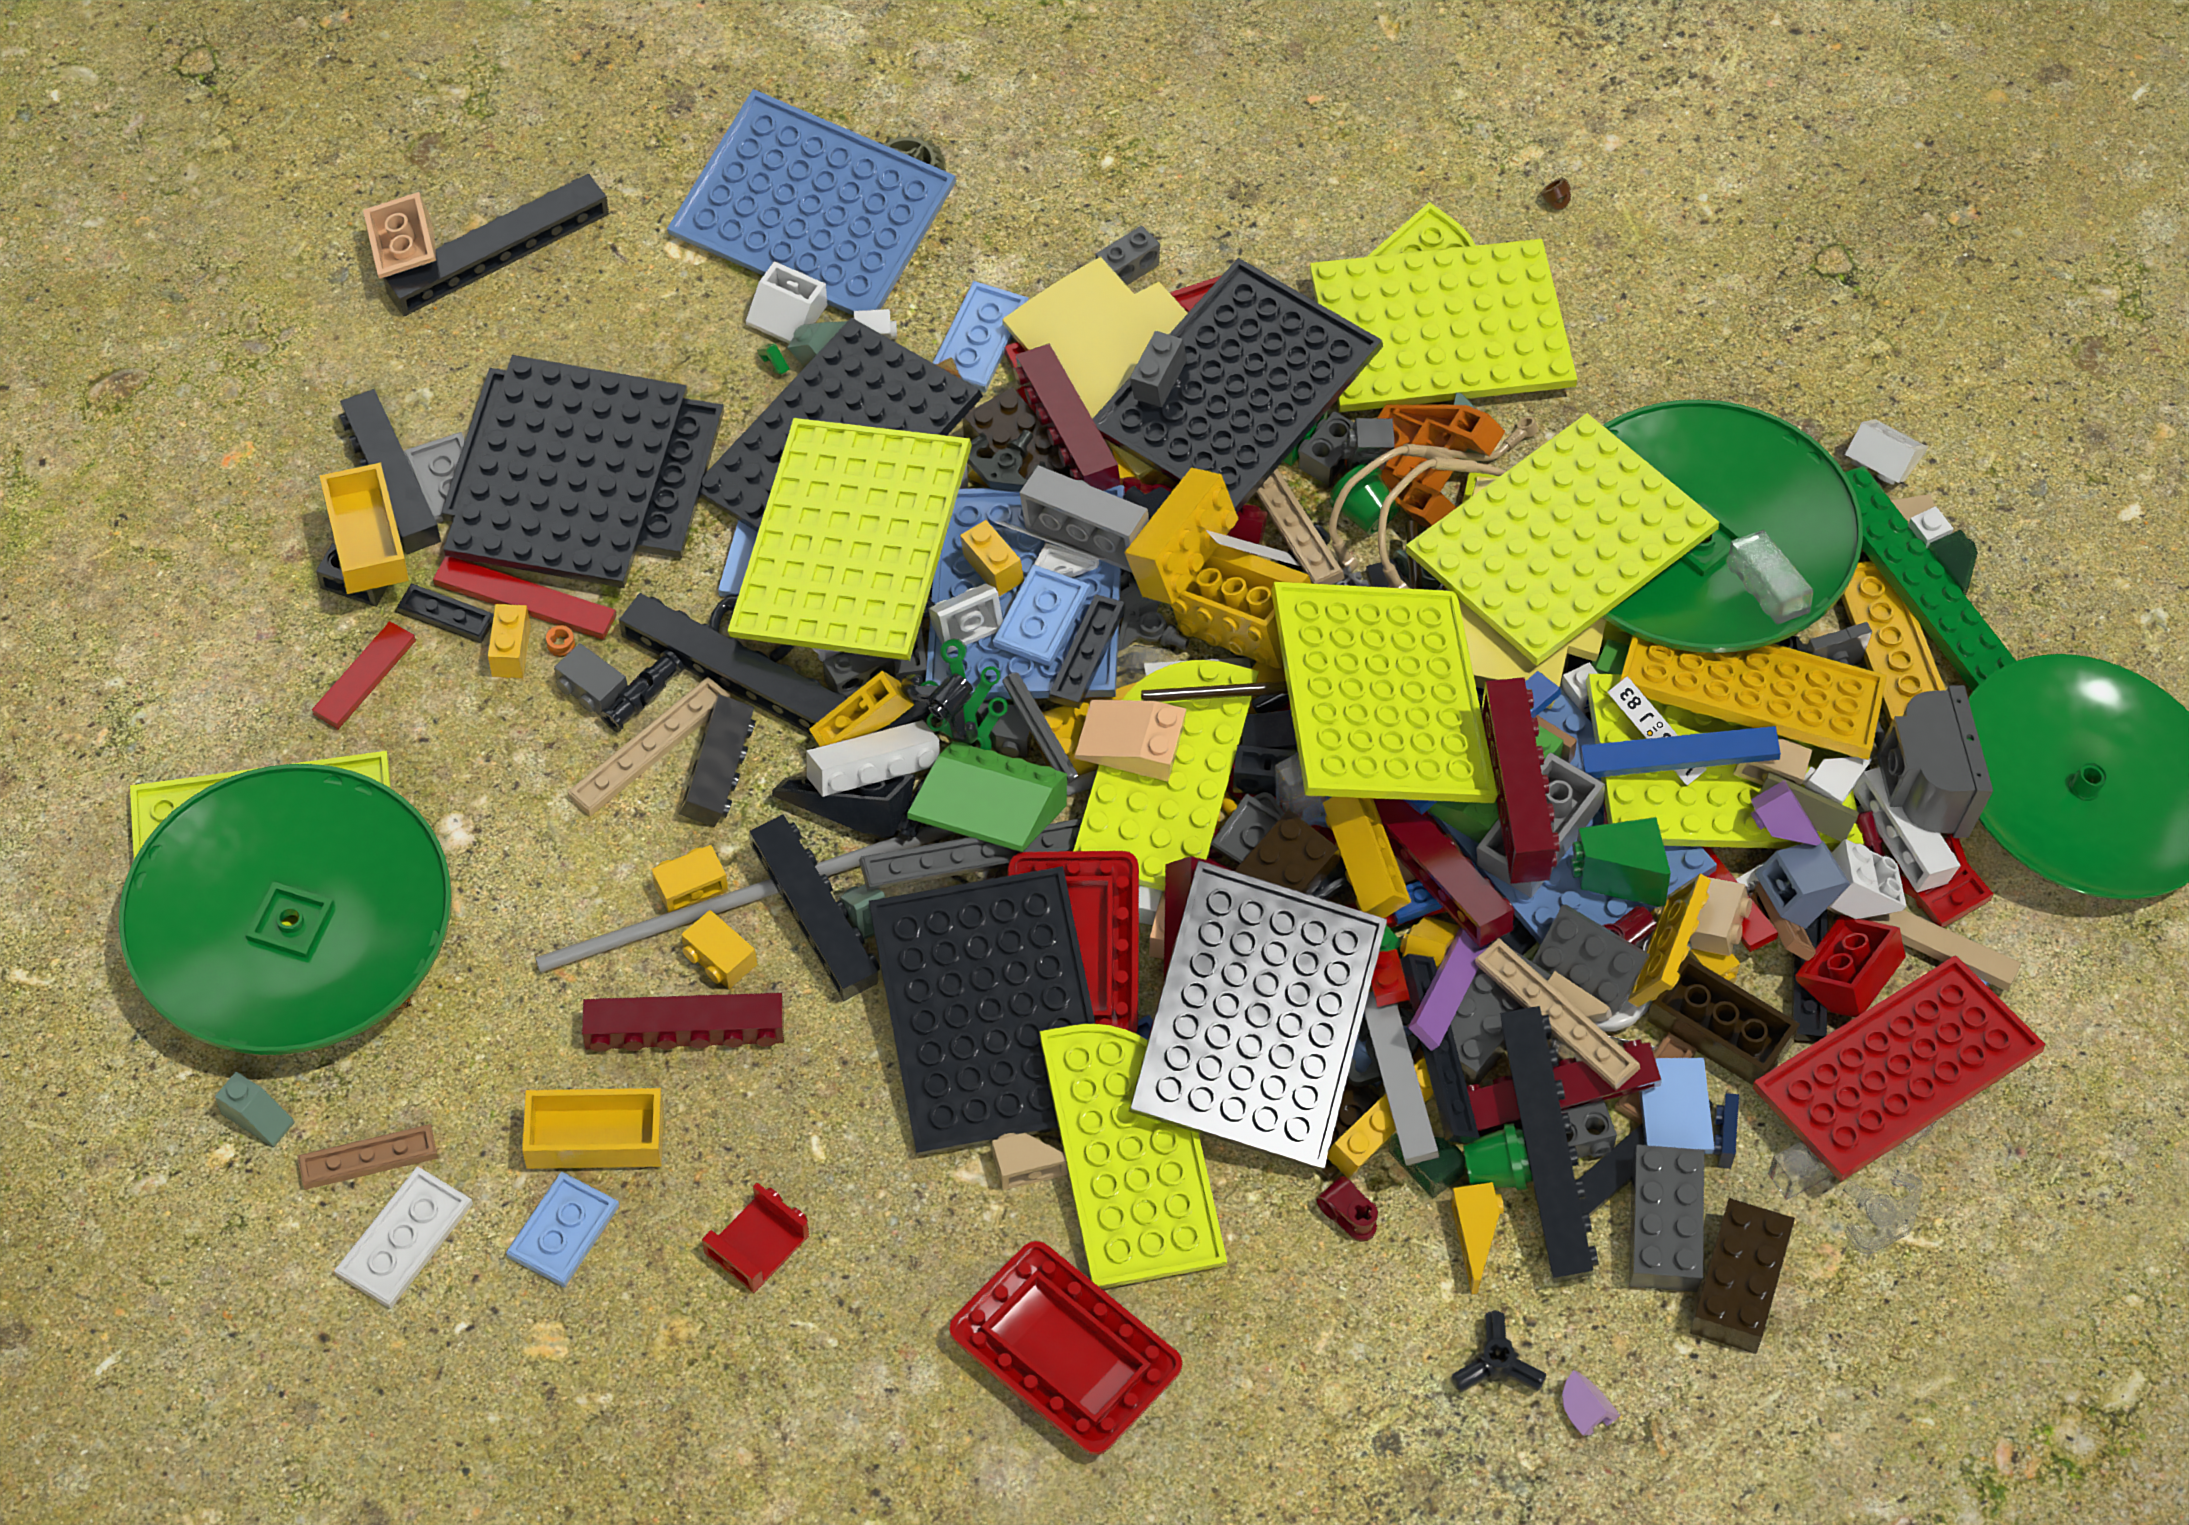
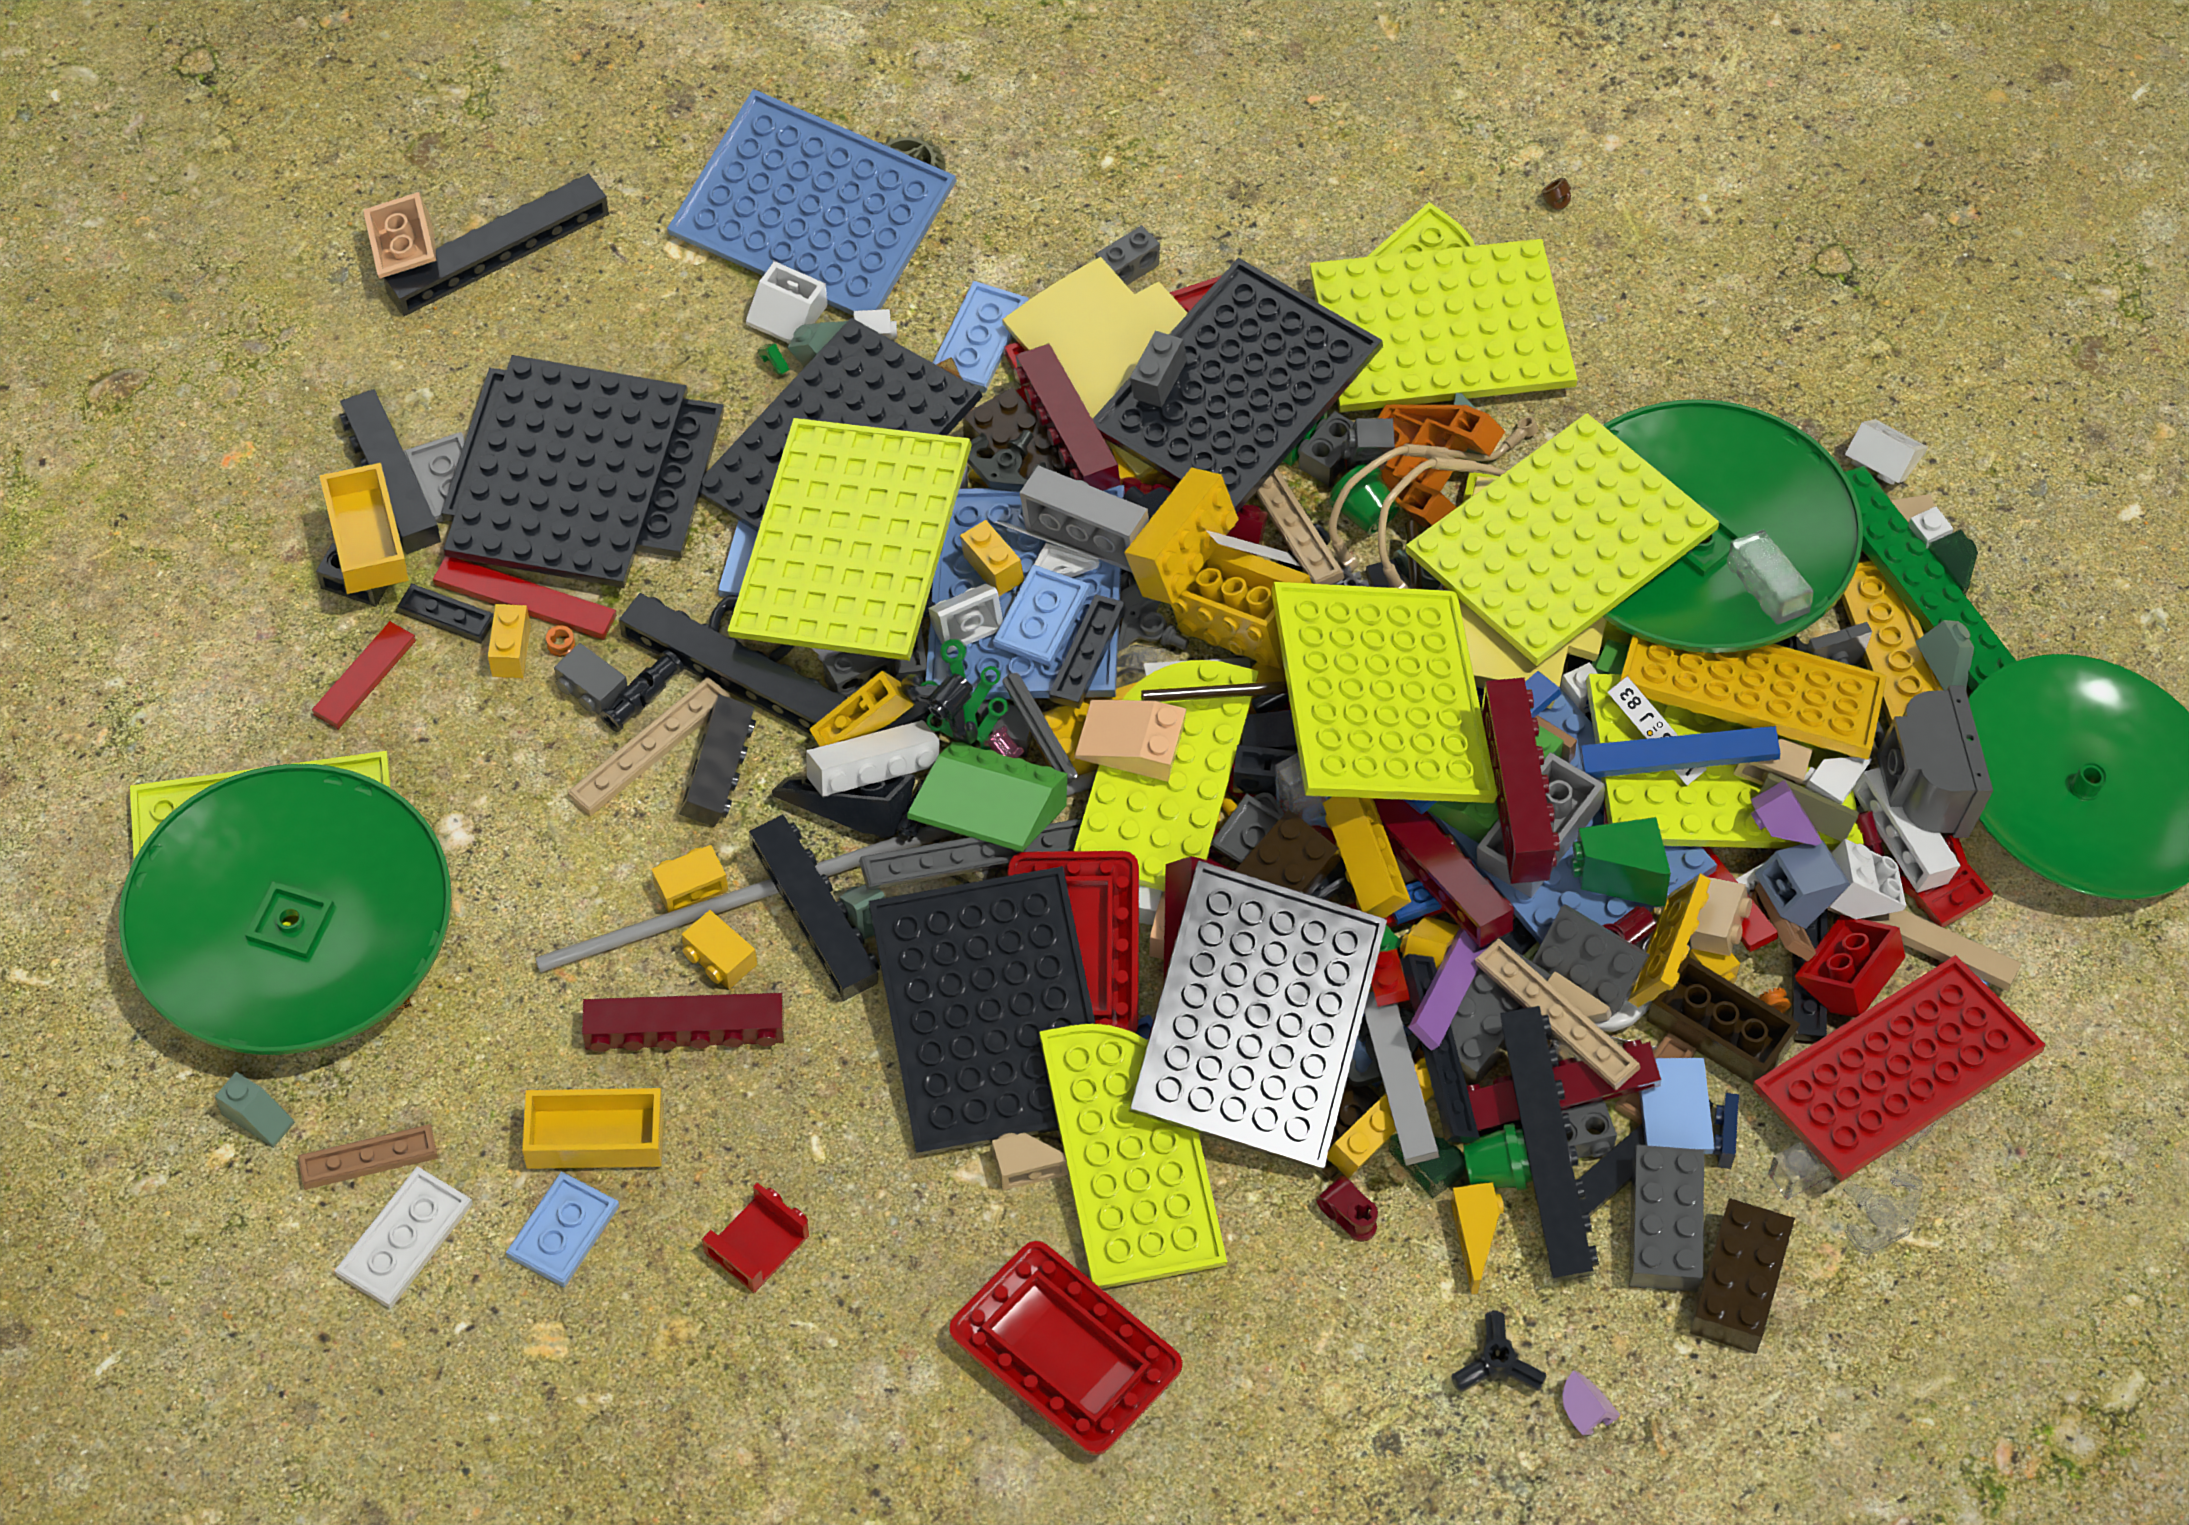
none -> clear pink bush [982,725,1024,758]
none -> orange bush [1758,987,1791,1013]
none -> sand green slope [1915,620,1974,690]

